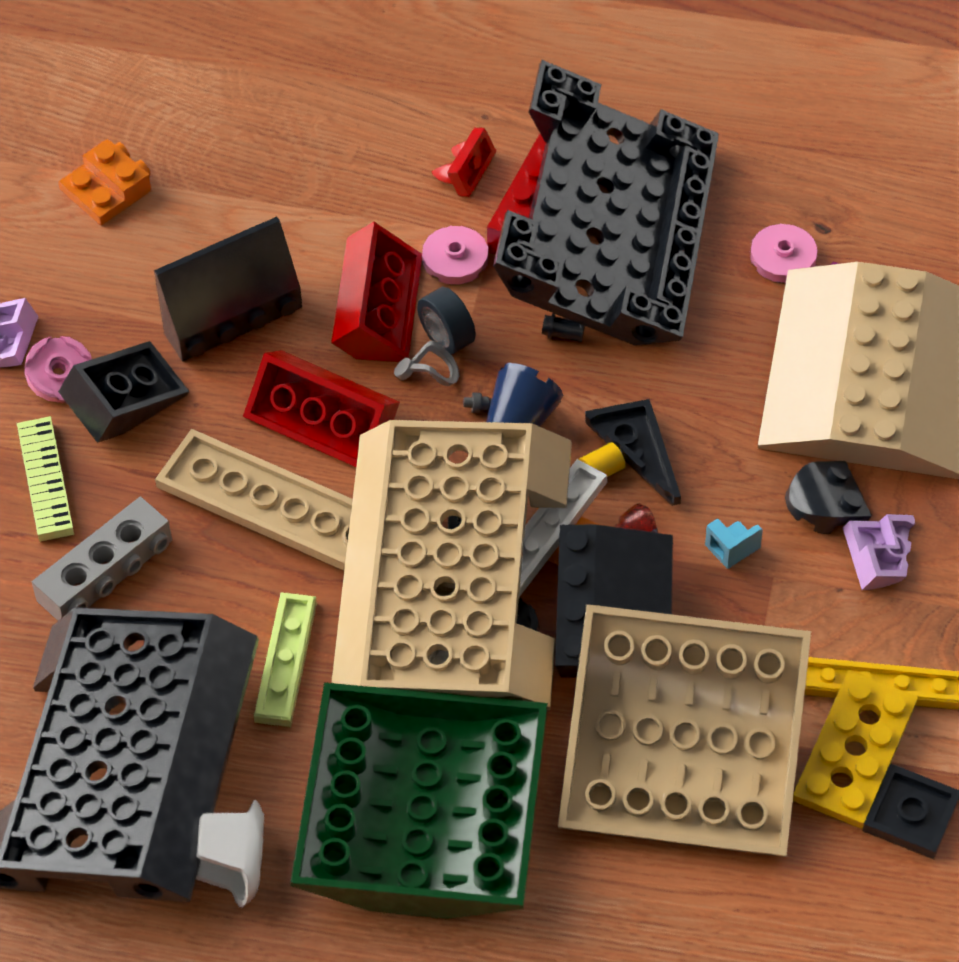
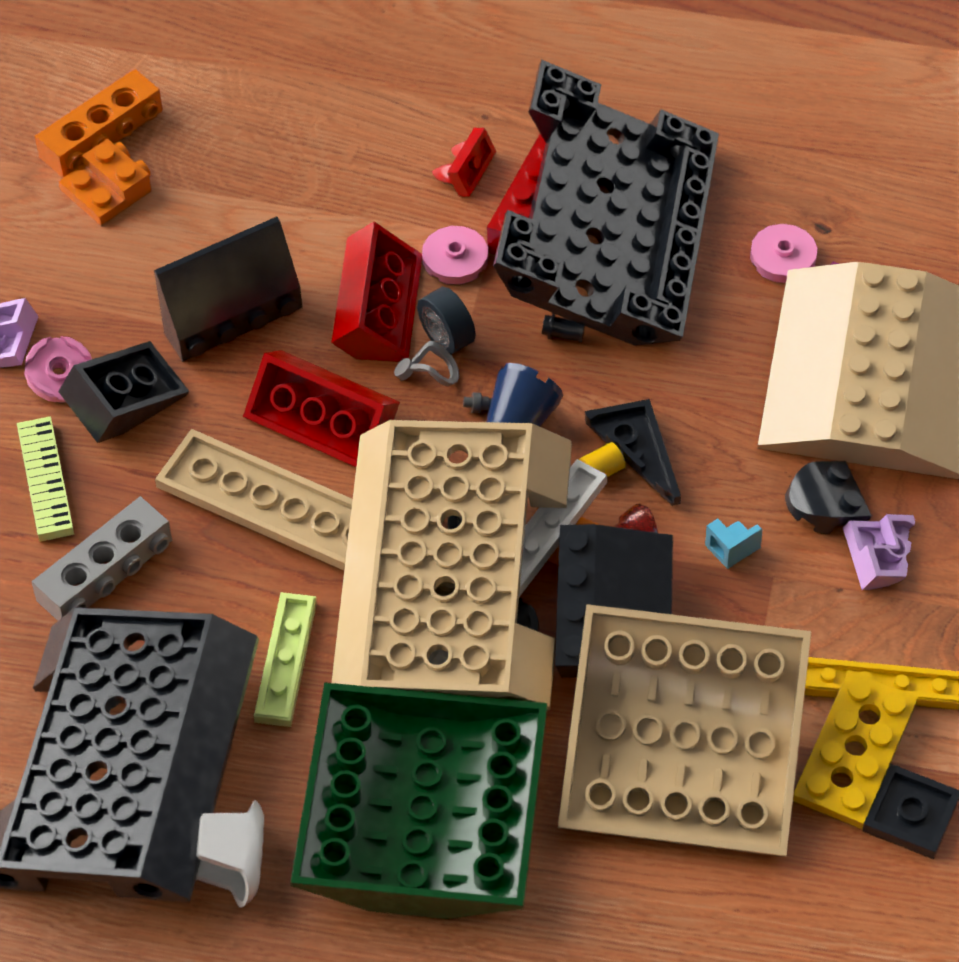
none -> orange brick [35,69,163,178]

